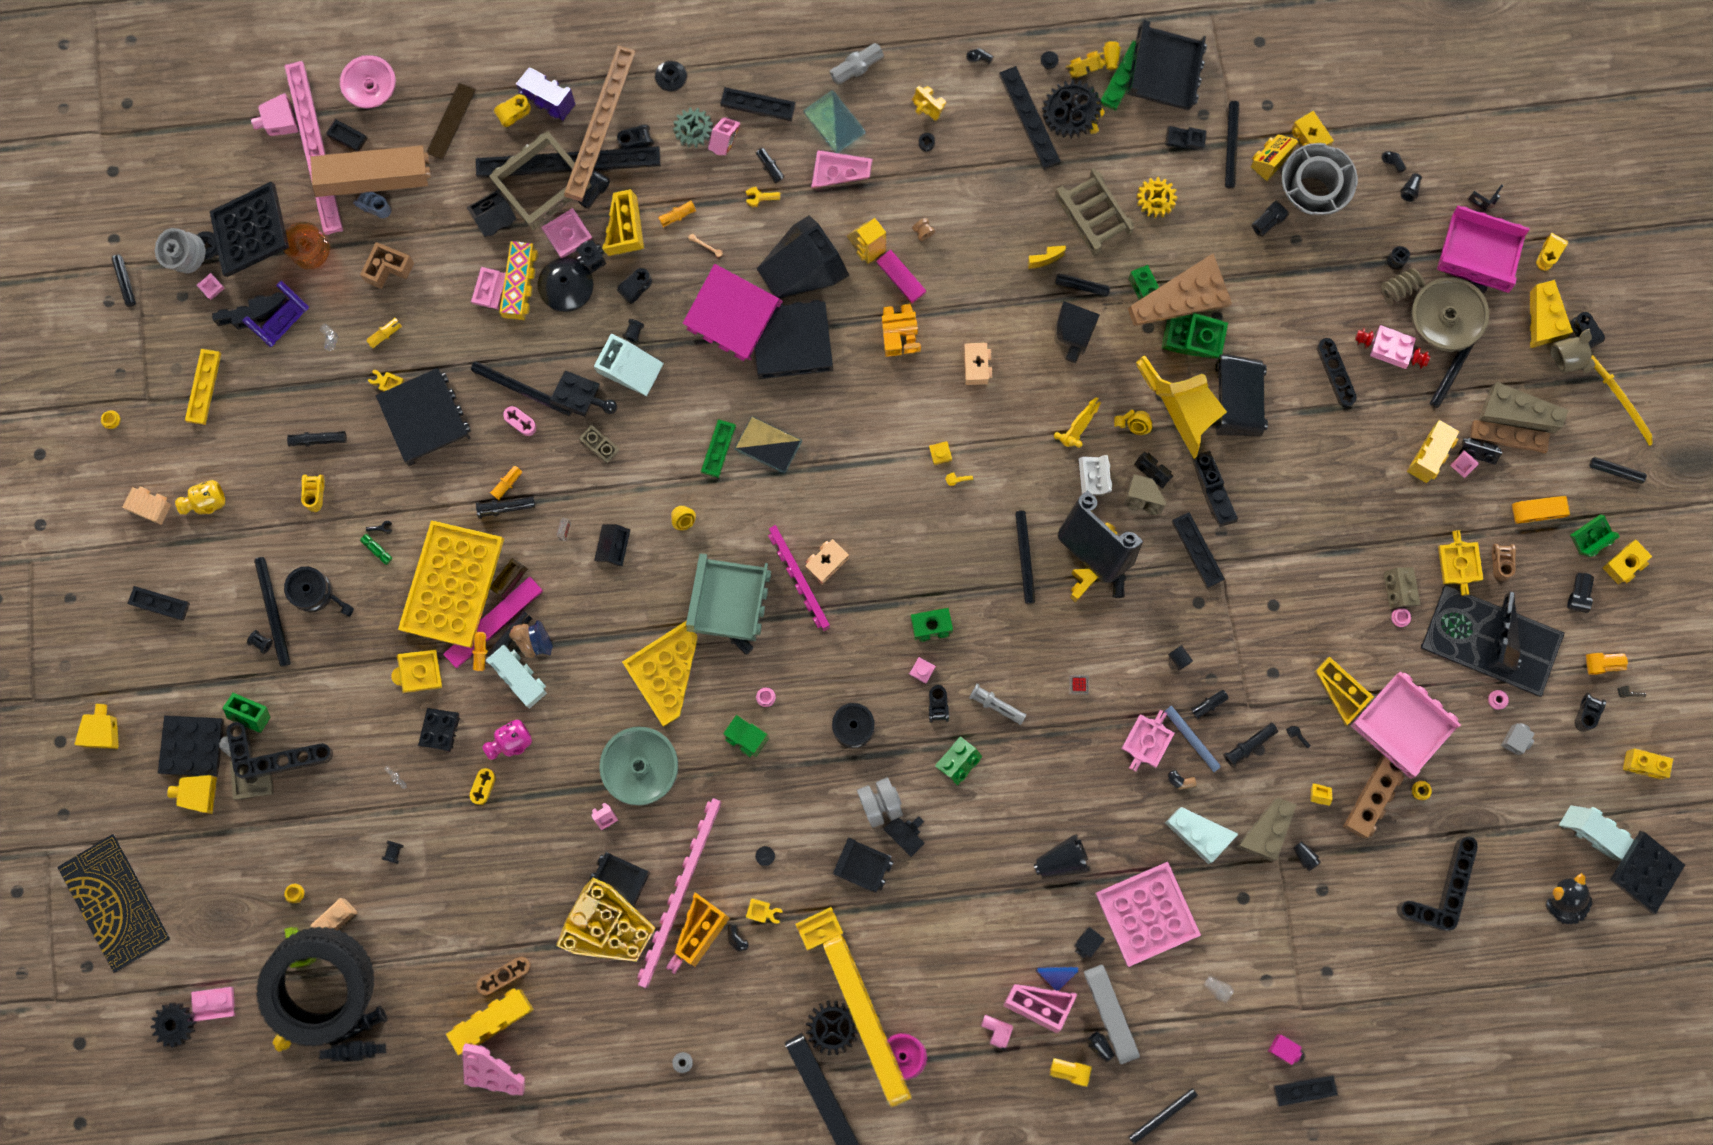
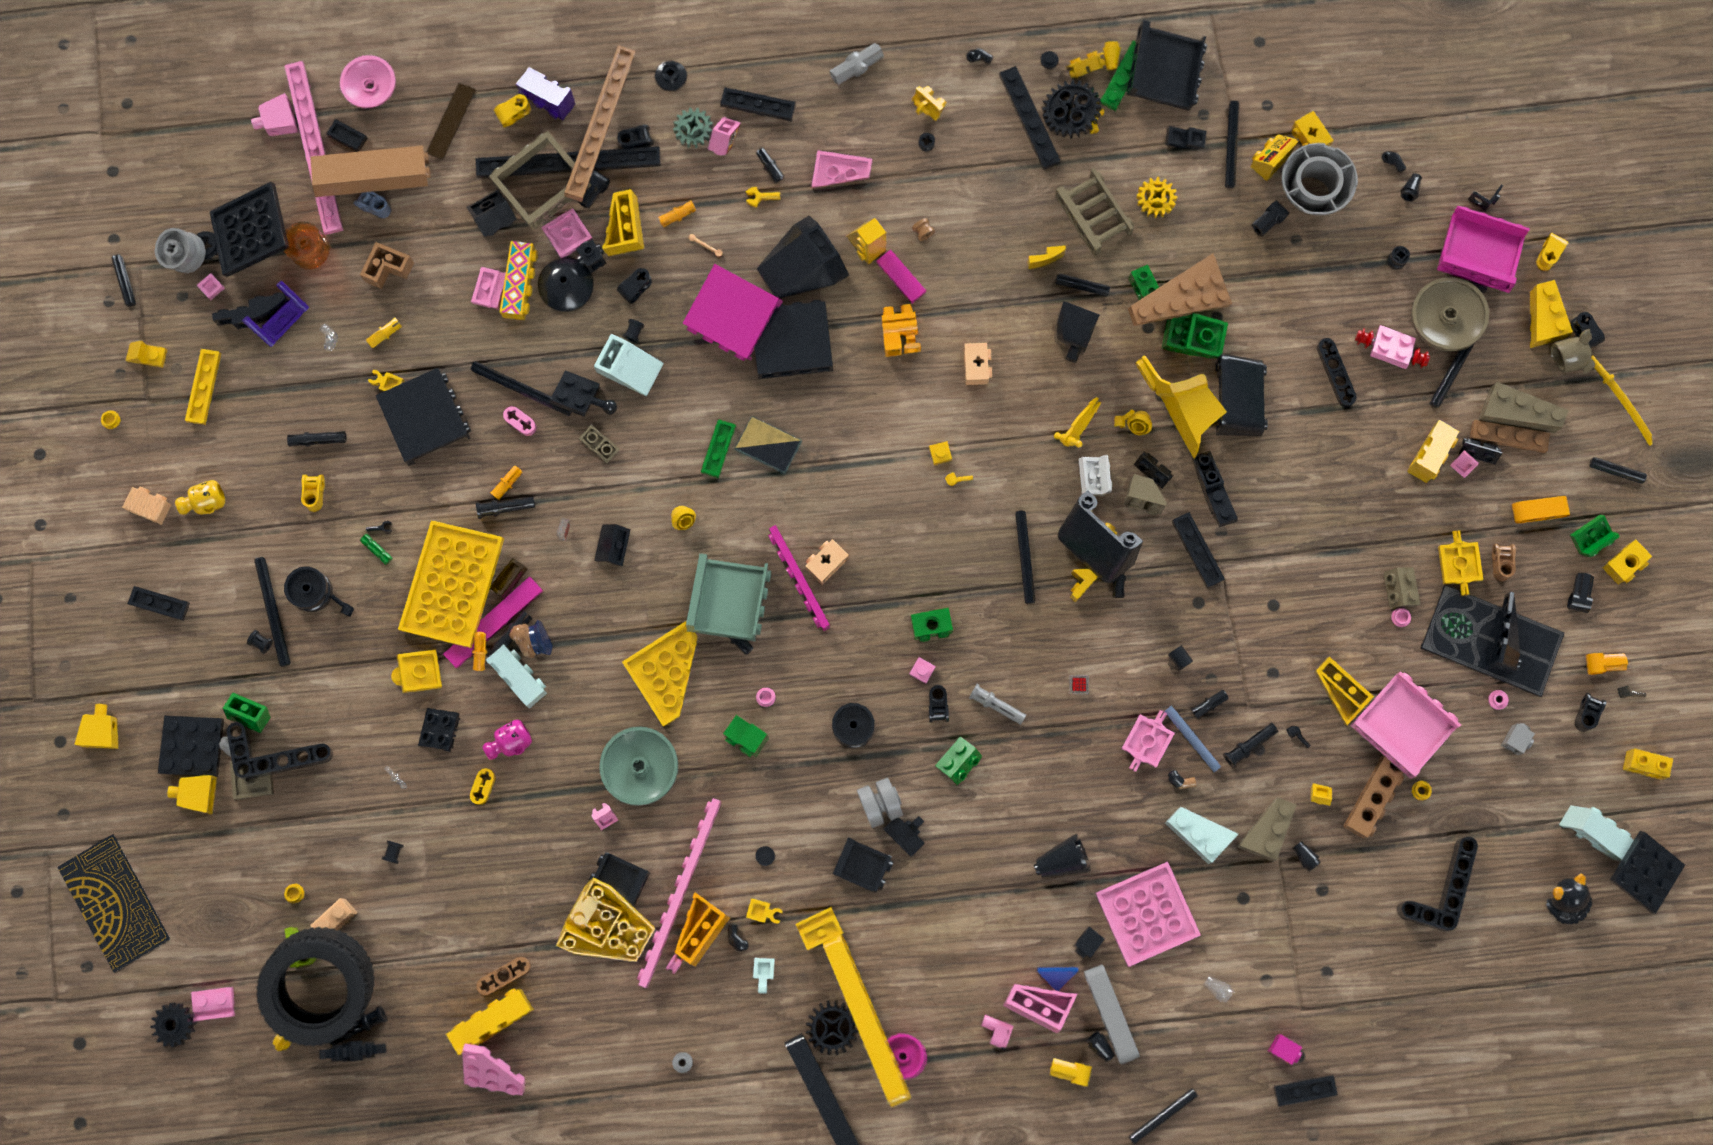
clear light blue tile [803,90,866,153] -> none
dark tan piece [1381,268,1425,305] -> none
none -> yellow slope [126,341,167,368]
none -> light aqua plate [753,958,775,994]

